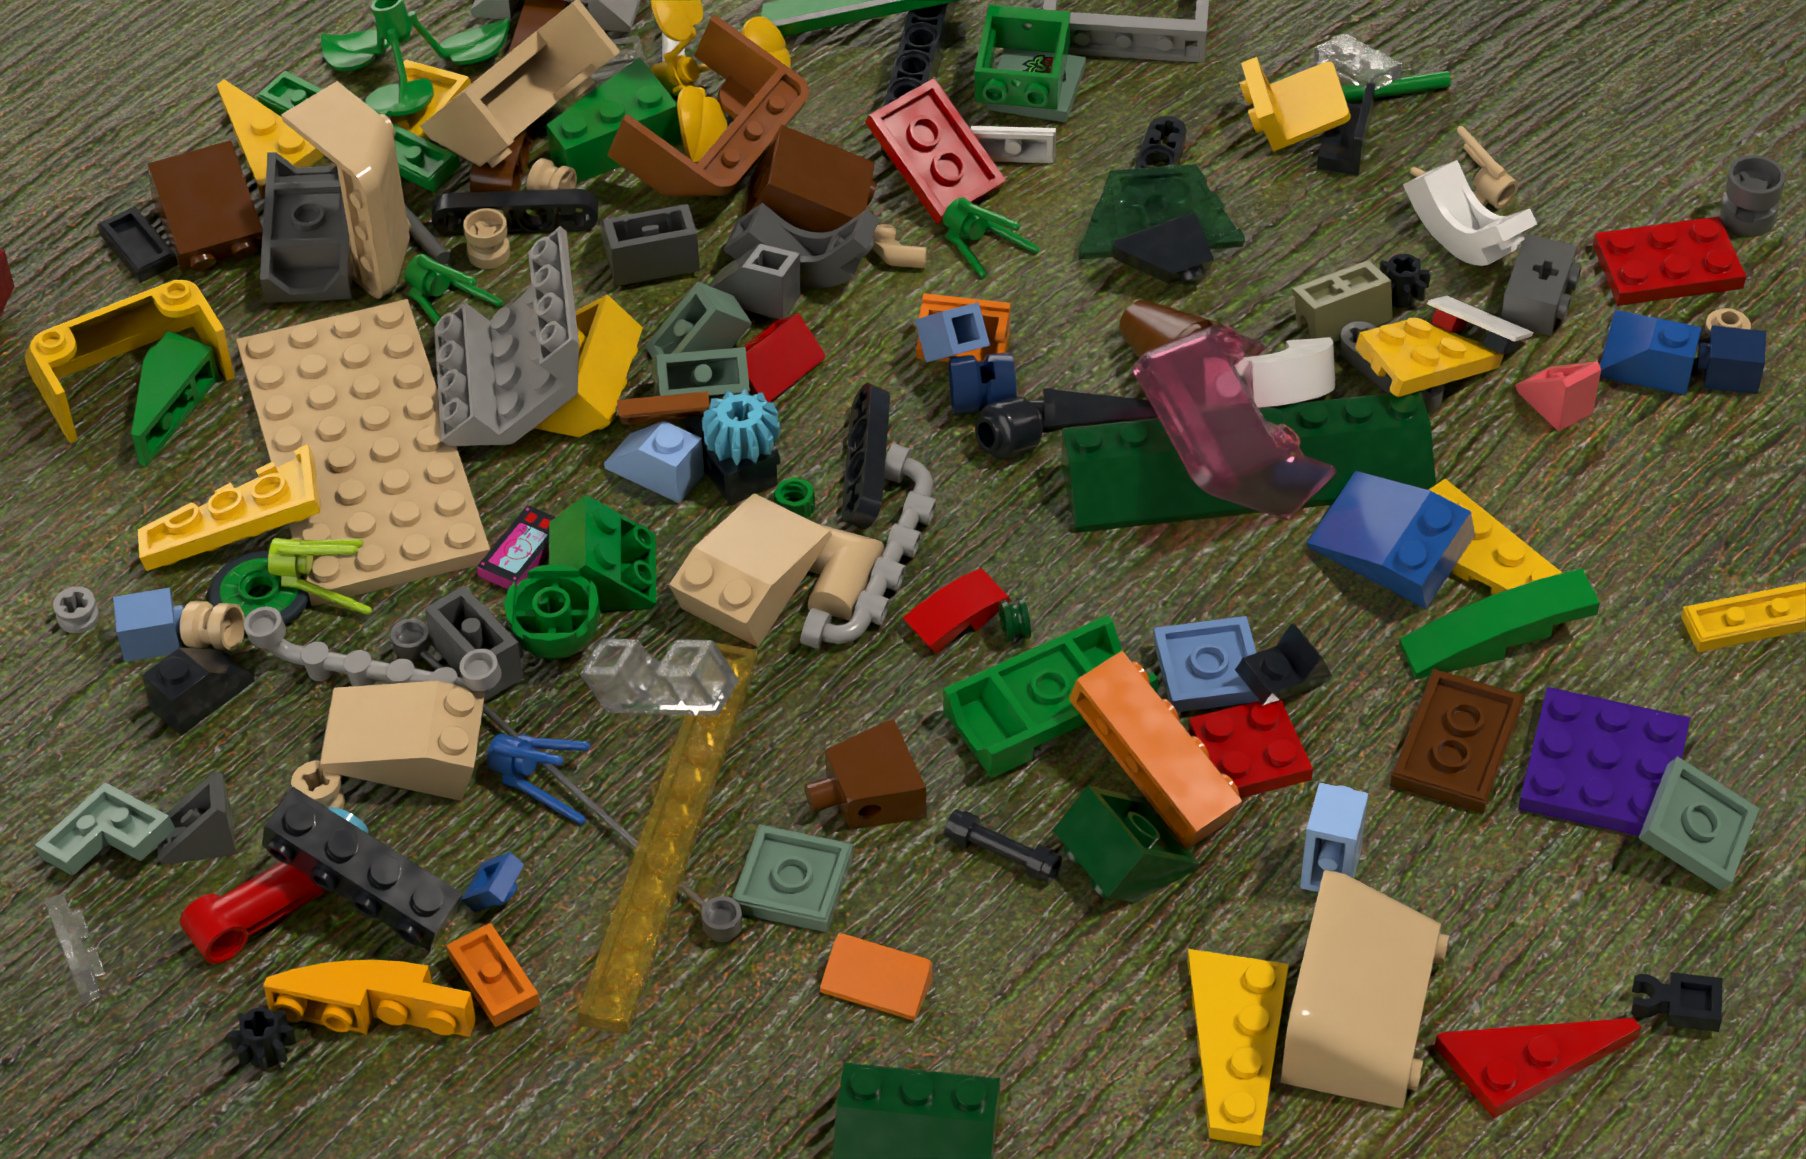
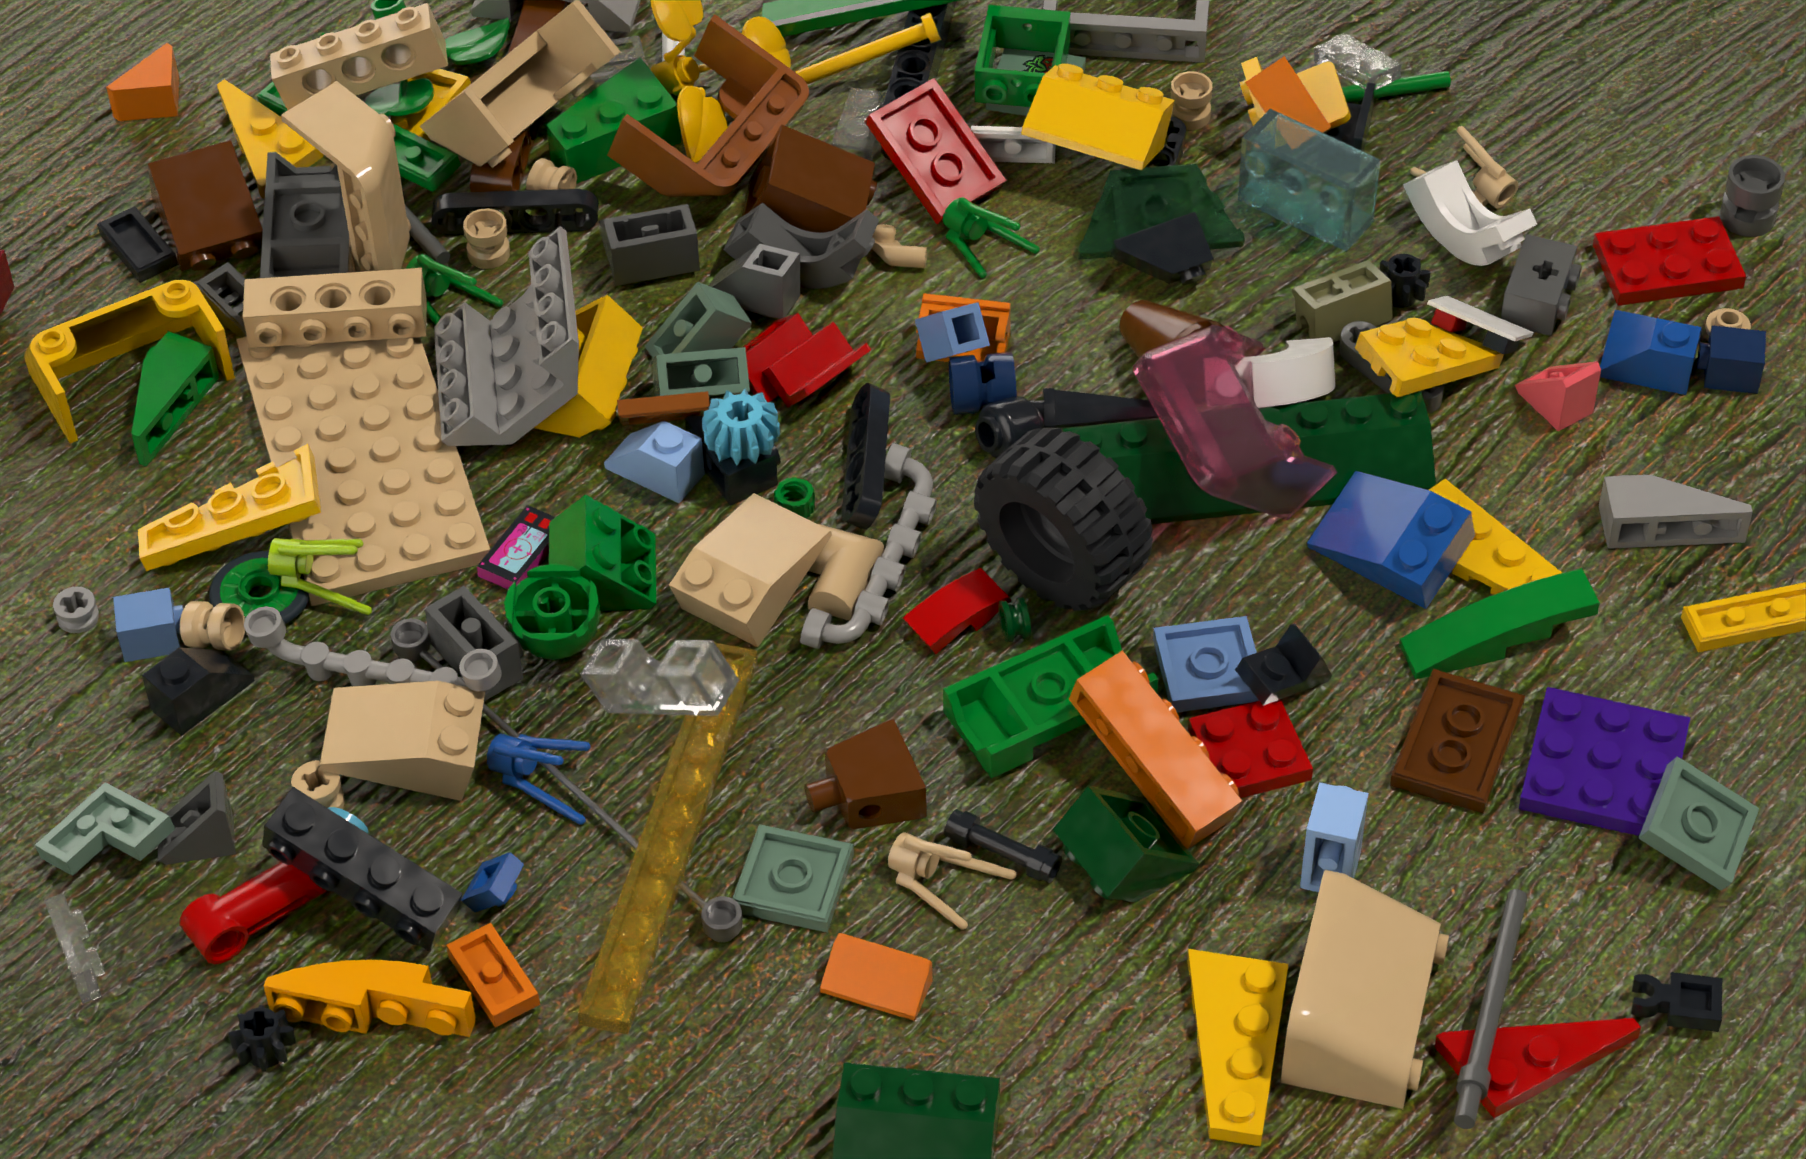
none -> orange slope [106,43,179,121]
none -> dark grey slope [194,262,247,338]
none -> tan brick [243,268,427,348]
none -> tan brick [270,3,448,110]
none -> red panel [762,321,871,408]
none -> yellow bar [795,13,941,85]
none -> clear plate [831,87,886,161]
none -> tan plant [888,832,1016,930]
none -> black tyre [974,428,1153,611]
none -> yellow slope [1021,64,1175,170]
none -> tan wheel [1171,71,1212,130]
none -> clear light blue piece [1238,109,1380,252]
none -> orange hinge [1245,56,1332,154]
none -> dark grey bar [1454,889,1527,1129]
none -> light grey slope [1599,475,1753,549]

